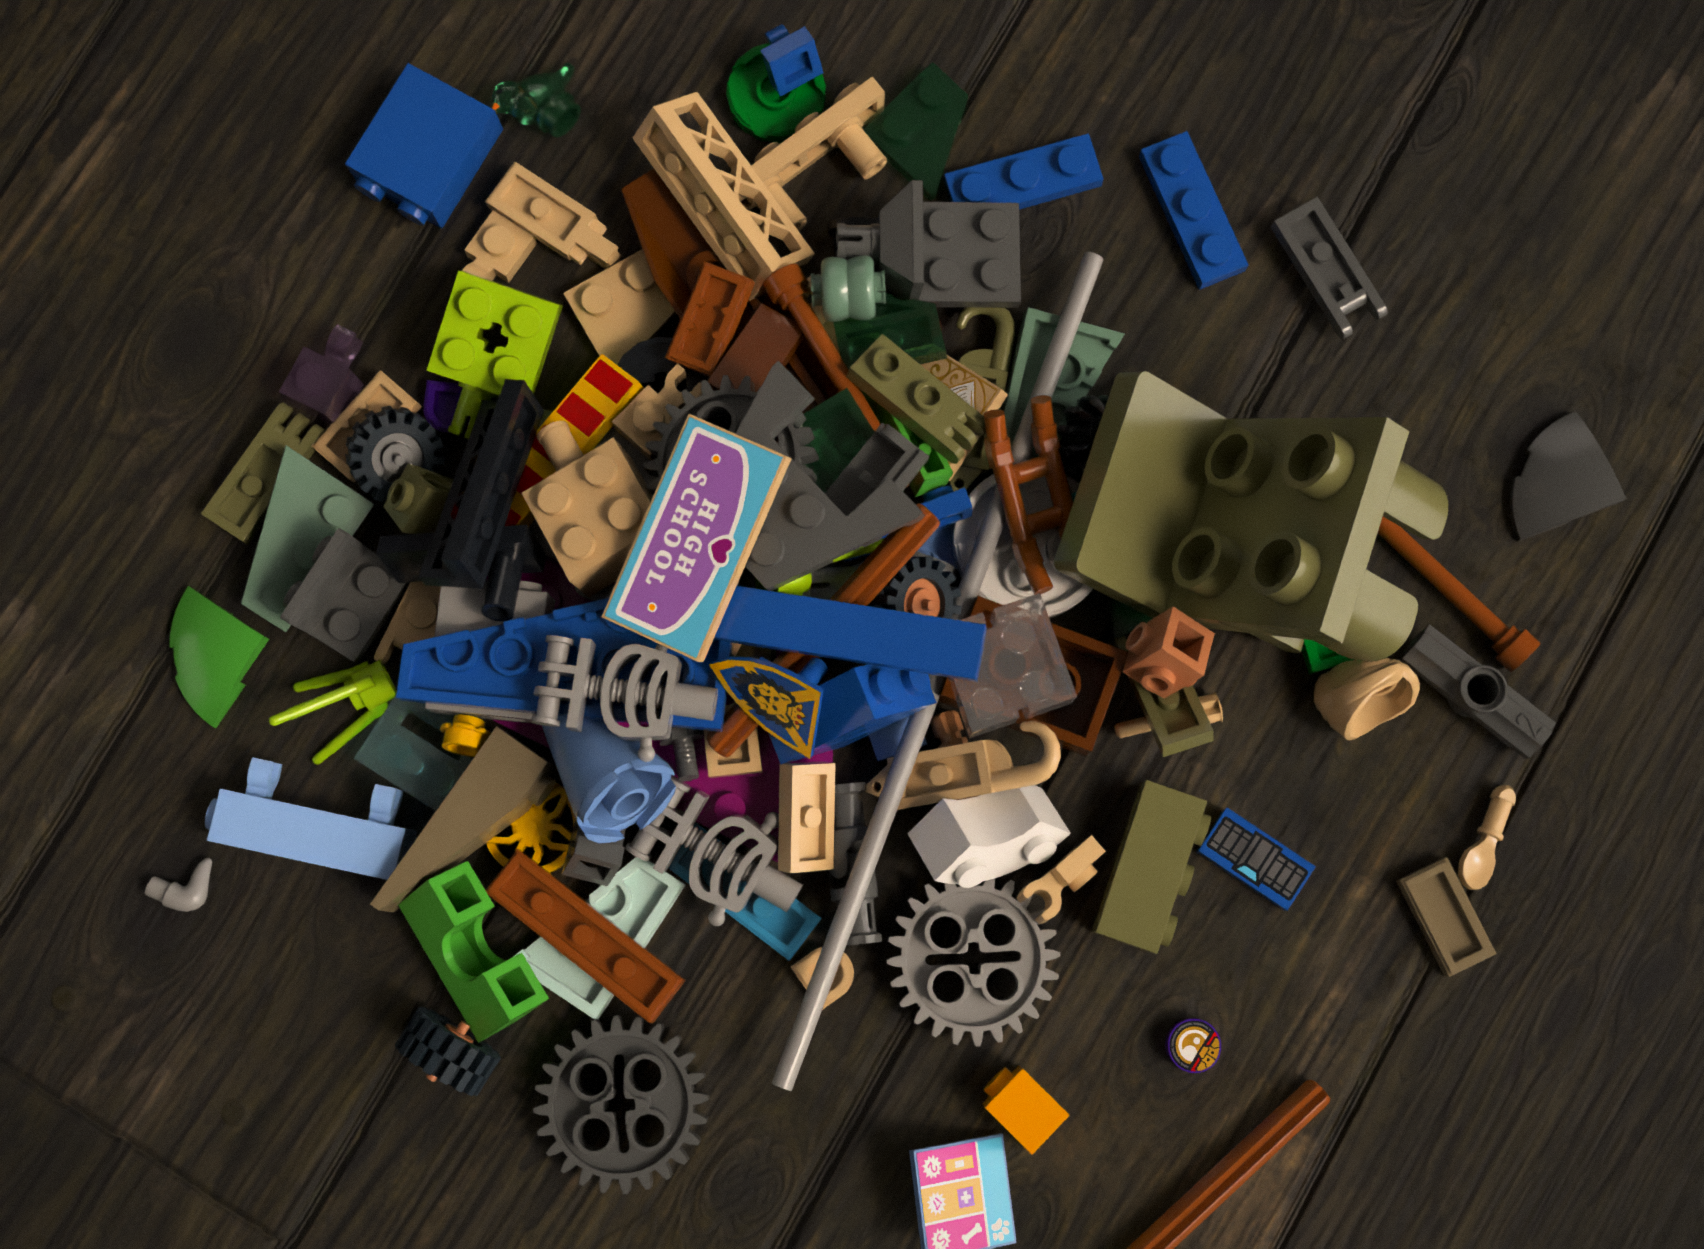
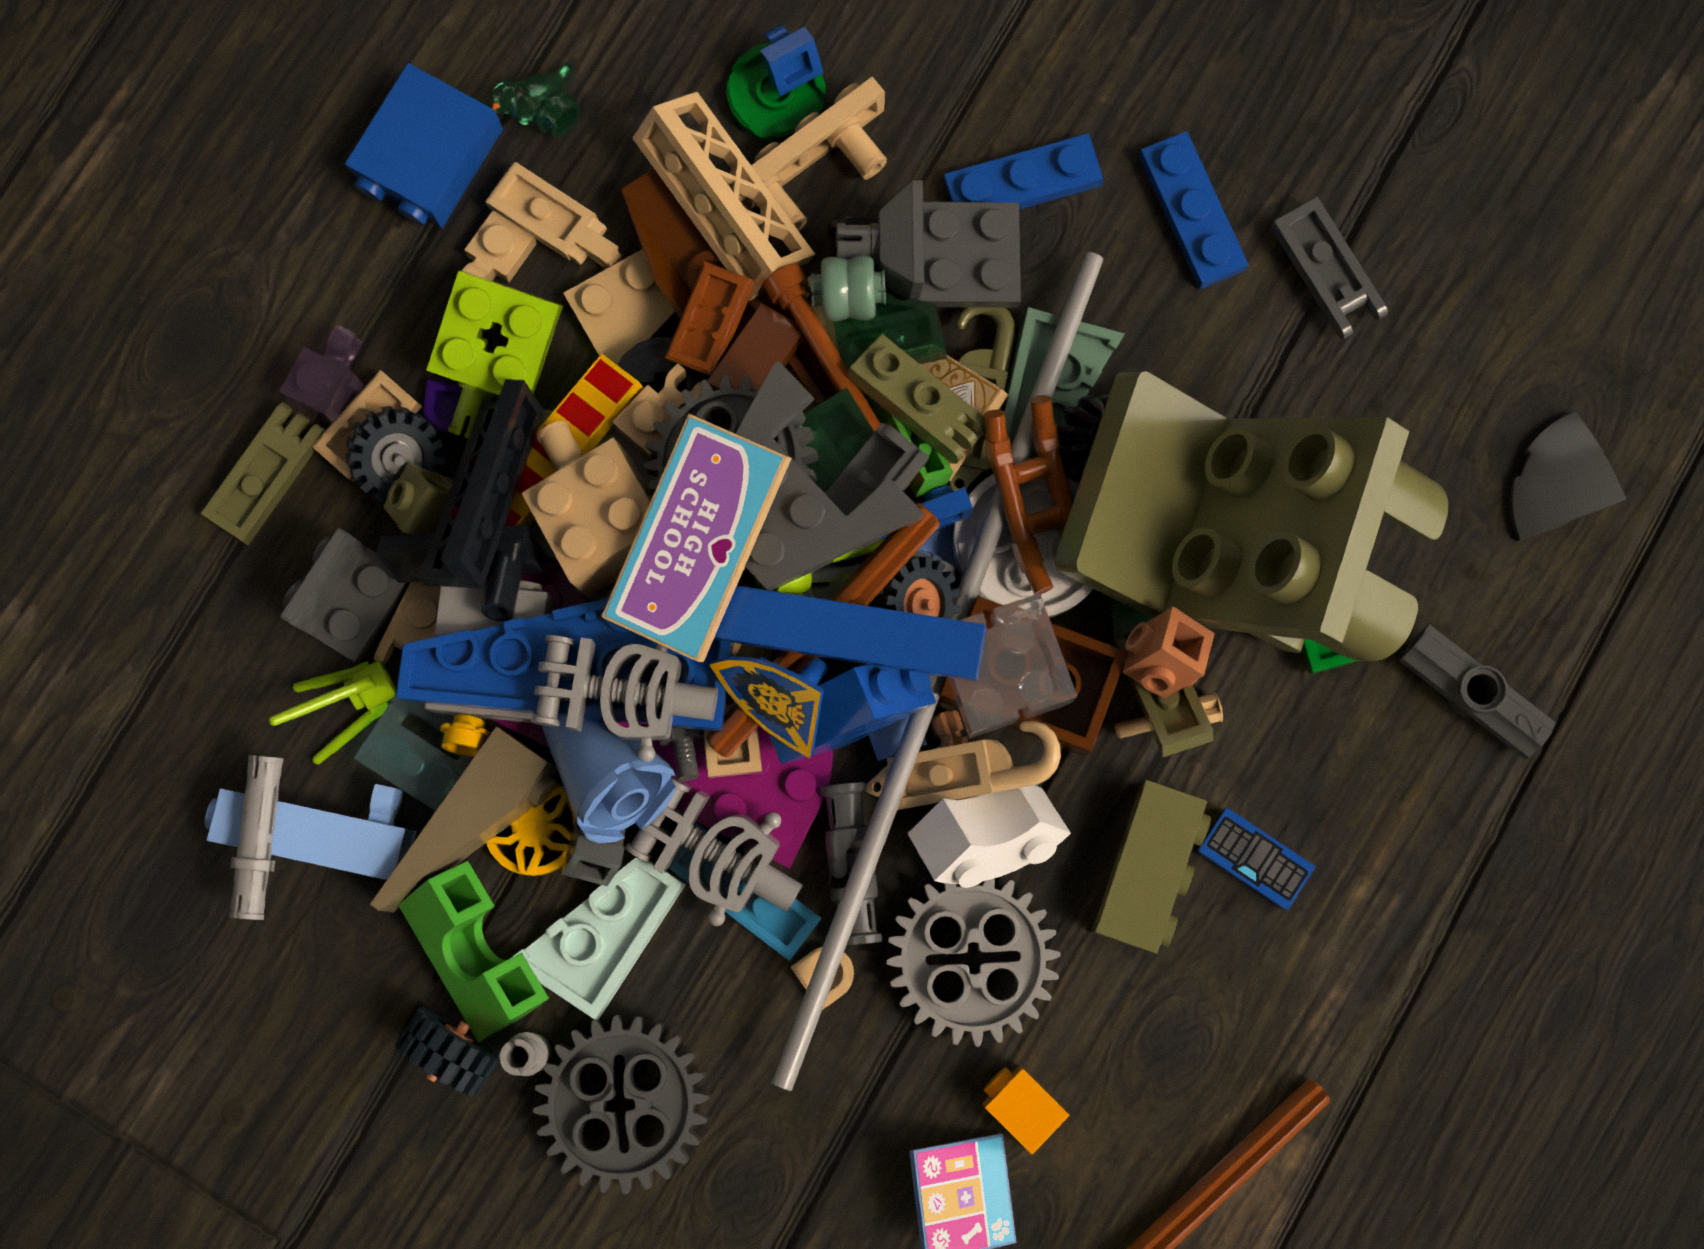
light grey animal [145,858,212,912] -> none
bright green brick [170,586,269,728] -> none
sand green wing [240,445,374,632] -> none
dark orange tile [485,849,686,1023] -> none
tan plate [778,761,835,873] -> none
clear green wing [863,62,968,201] -> none
tan plate [1017,835,1106,924] -> none
tile [1165,1018,1221,1073] -> none
tan hair [1314,658,1420,740] -> none
dark orange piece [1377,517,1541,673] -> none
dark tan tile [1396,857,1497,977] -> none
tan piece [1458,785,1516,890] -> none
none -> light grey pin [228,755,284,920]
none -> light grey pin [499,1032,552,1076]

